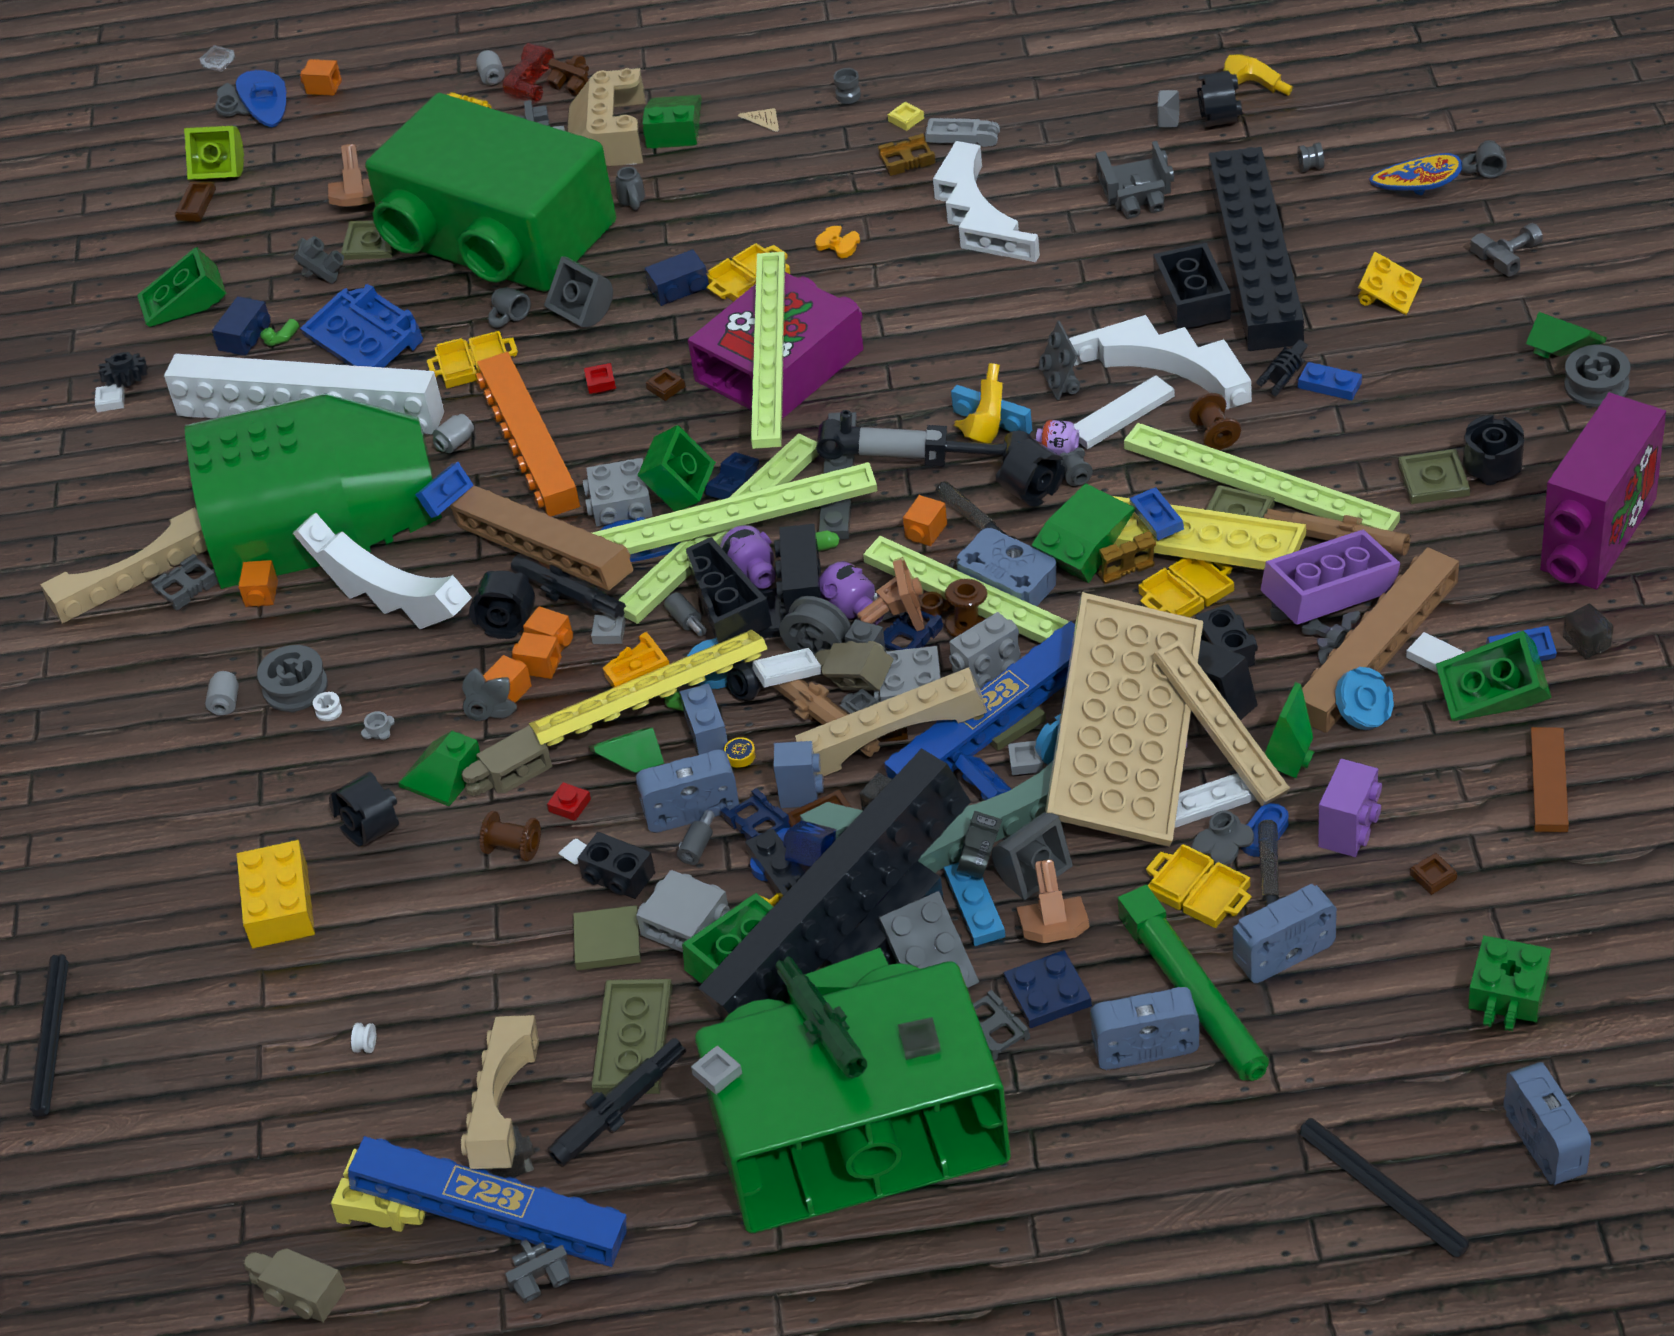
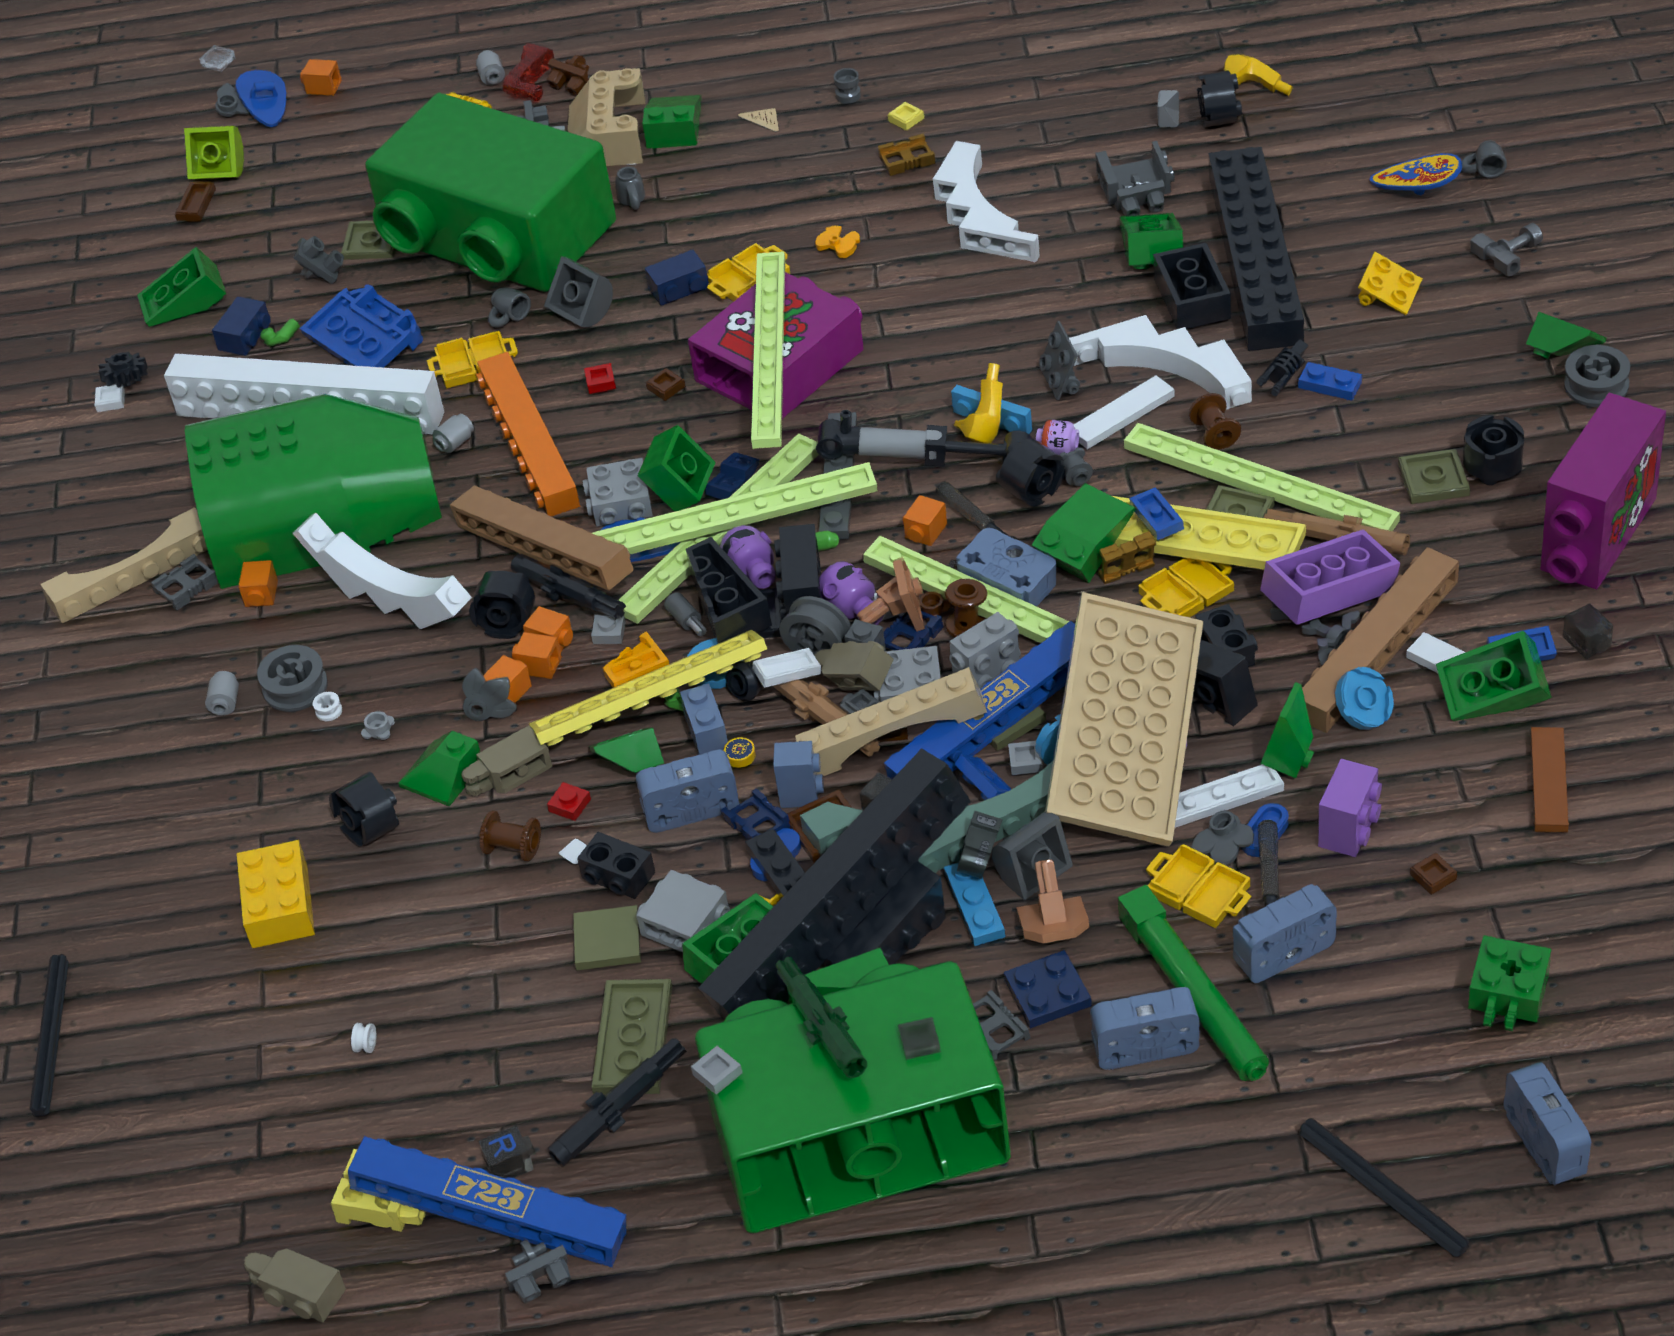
nougat piece [328,144,374,207] -> none
blue plate [415,462,474,518] -> none
tan arch [461,1015,539,1169] -> none
dark grey piece [677,810,715,865] -> none
clear blue brick [783,820,836,867] -> none
dark grey plate [877,891,980,988] -> none
light grey hinge [925,118,1000,147] -> none
tan tile [1152,639,1290,806] -> none
dark grey wheel [1297,142,1324,172] -> none
none -> green slope [1119,213,1183,269]

